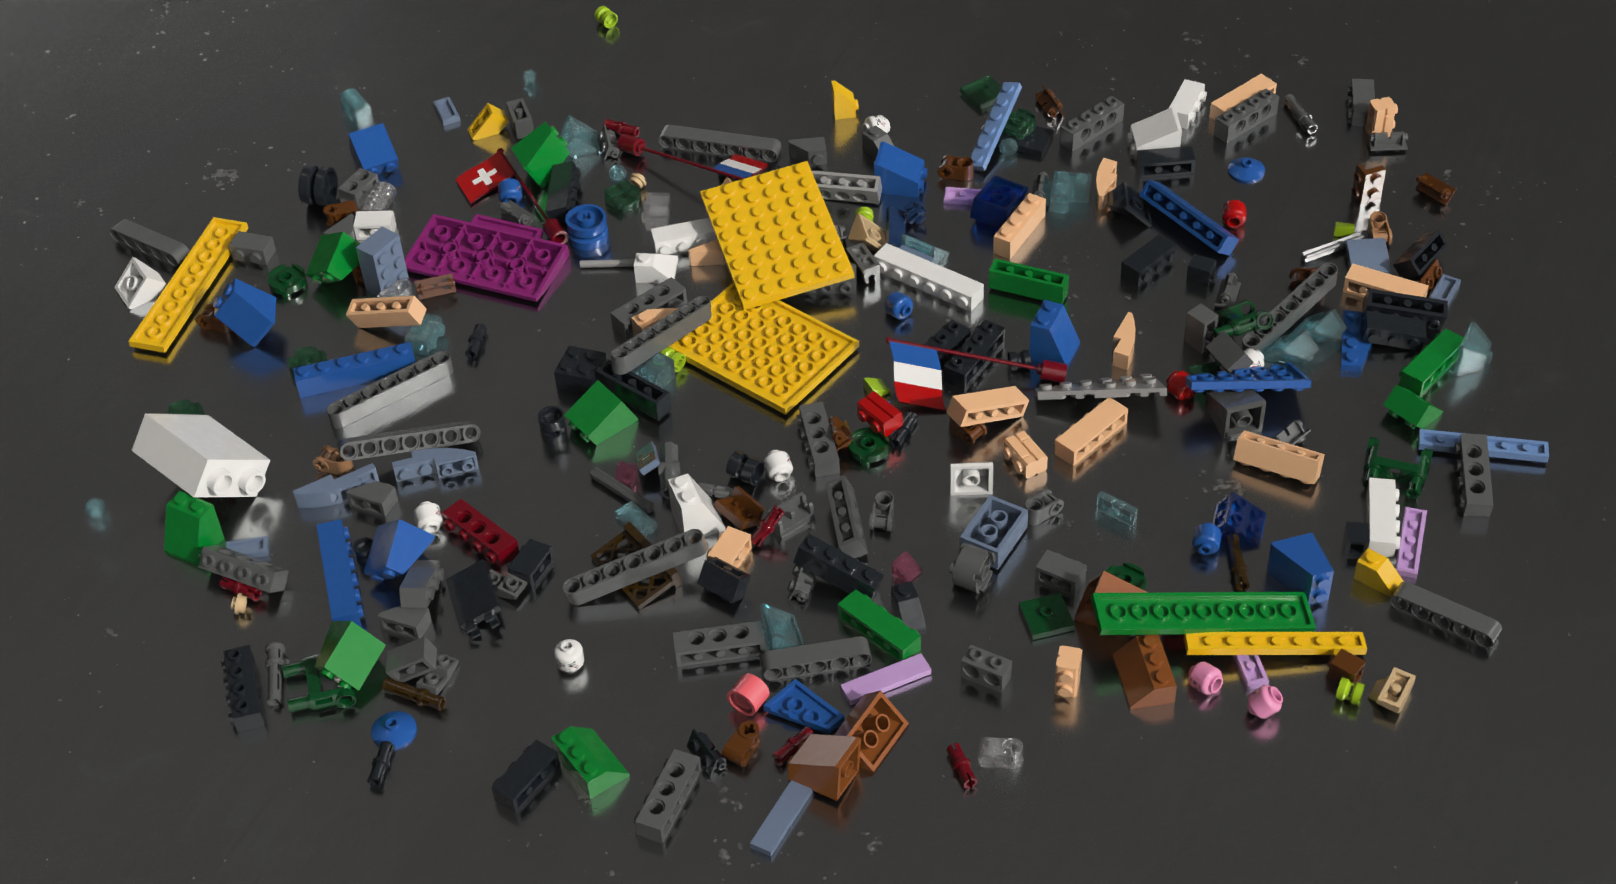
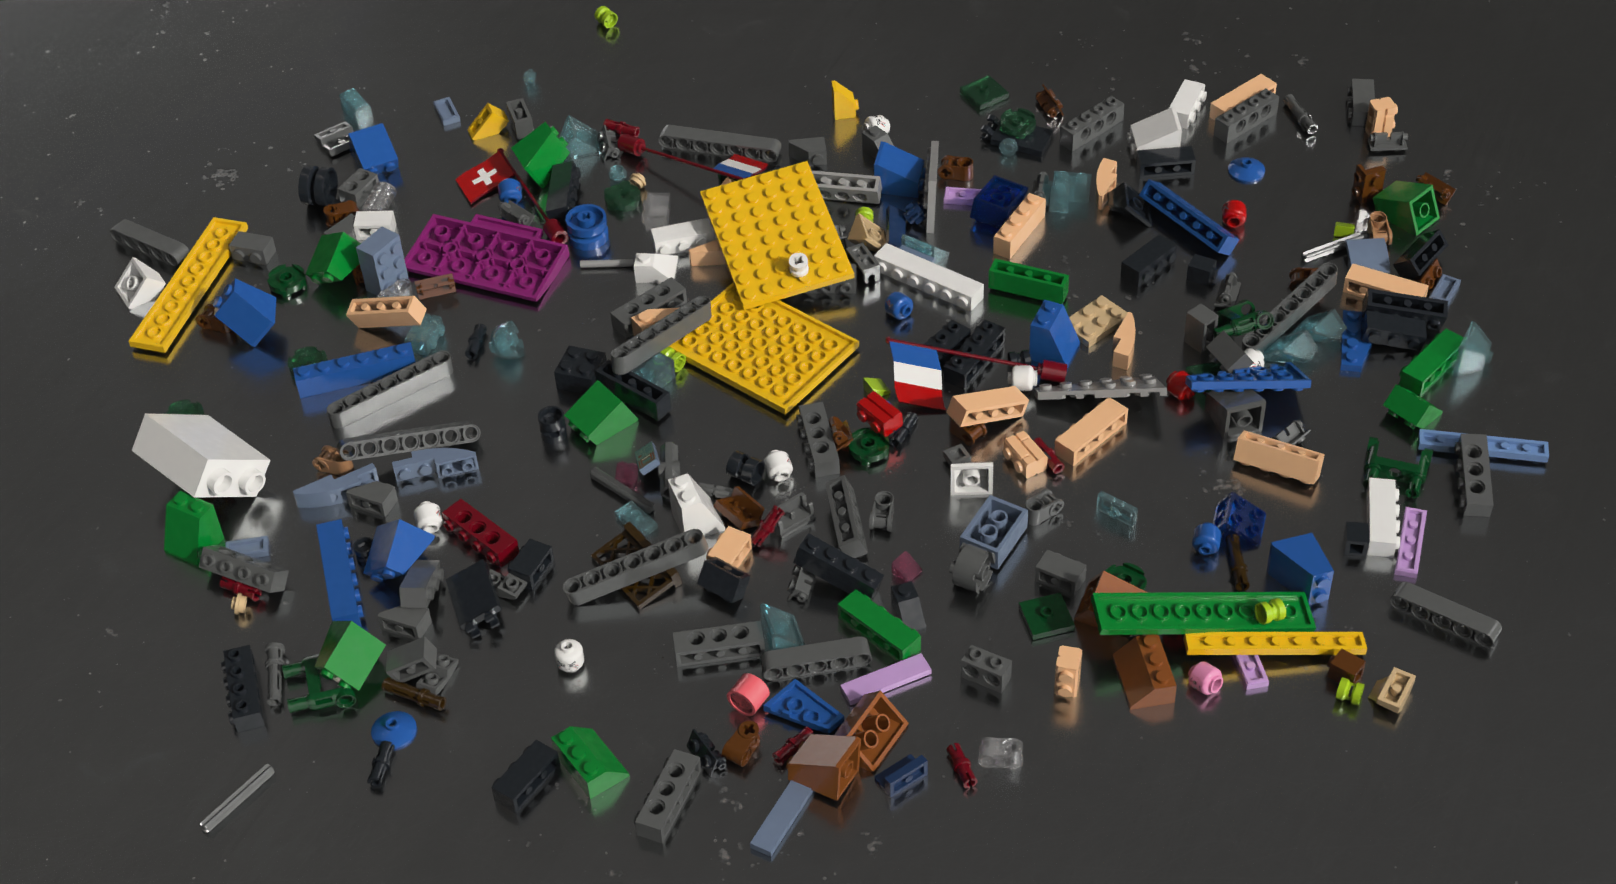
clear light blue plate [84,498,105,517] -> none
medium blue plate [970,82,1022,171] -> none
bright pink head [1247,685,1283,719] -> none
yellow slope [1354,548,1404,597] -> none
none -> axle [199,763,275,833]
none -> dark grey slope [314,121,354,157]
none -> clear light blue cylinder [489,321,525,361]
none -> white wheel [789,253,809,277]
none -> dark blue panel [874,754,928,798]
none -> light grey wing [924,141,939,234]
none -> dark grey plate [943,444,971,466]
none -> white head [1007,365,1038,391]
none -> dark red pin [1033,437,1065,474]
none -> tan plate [1069,295,1128,348]
none -> lime wheel [1255,598,1286,625]
none -> green slope [1373,180,1440,236]

